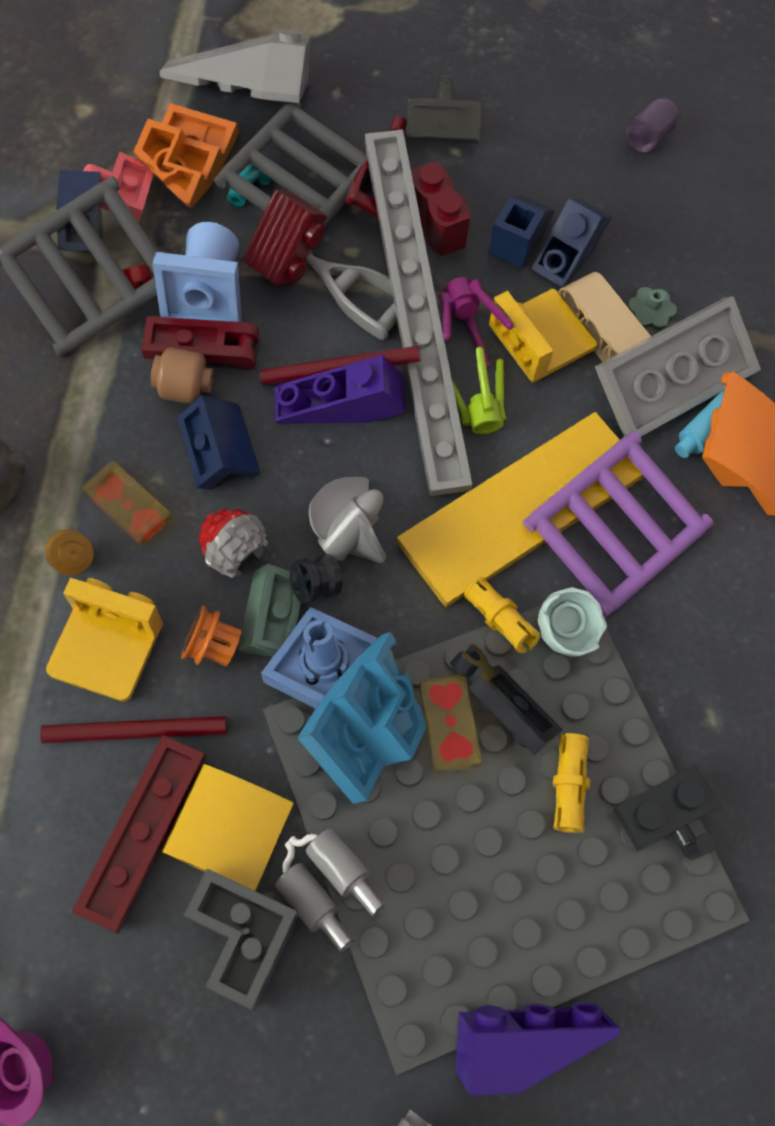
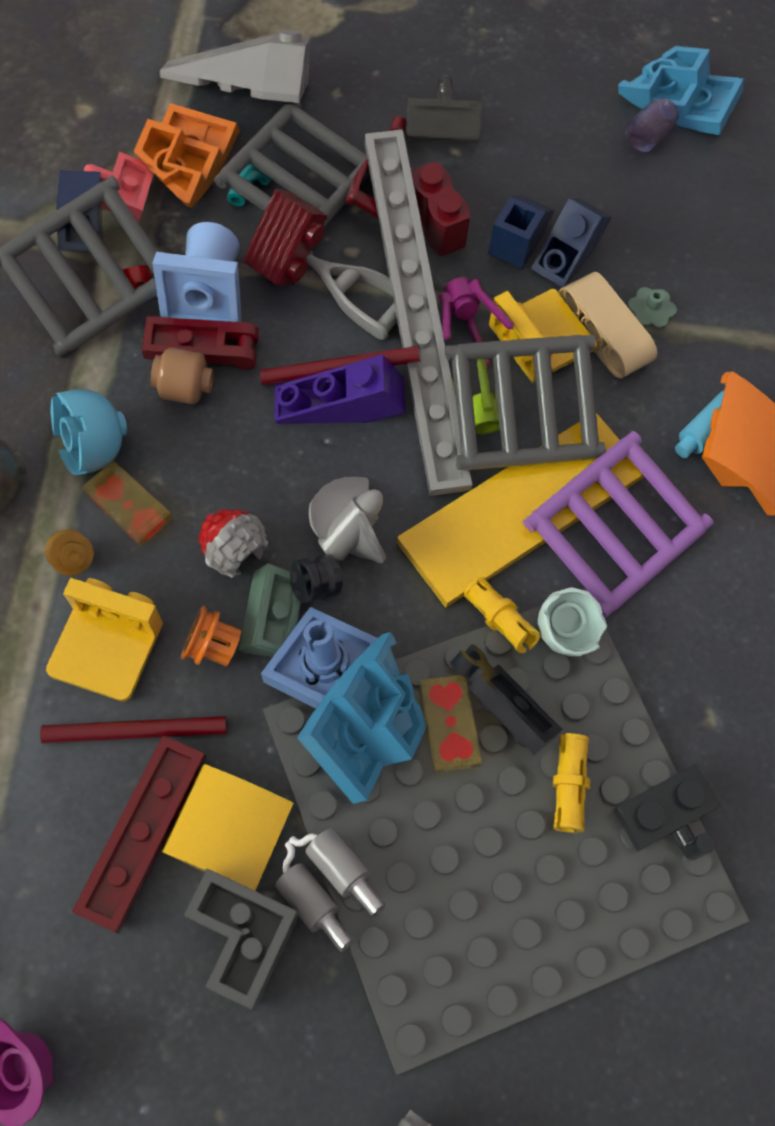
dark blue panel [177,395,260,490] -> none
dark purple slope [455,1002,620,1096] -> none
light grey plate [595,296,761,437] -> none
none -> medium azure cylinder [50,389,127,475]
none -> dark grey bar [445,335,606,470]
none -> dark azure slope [618,46,744,135]

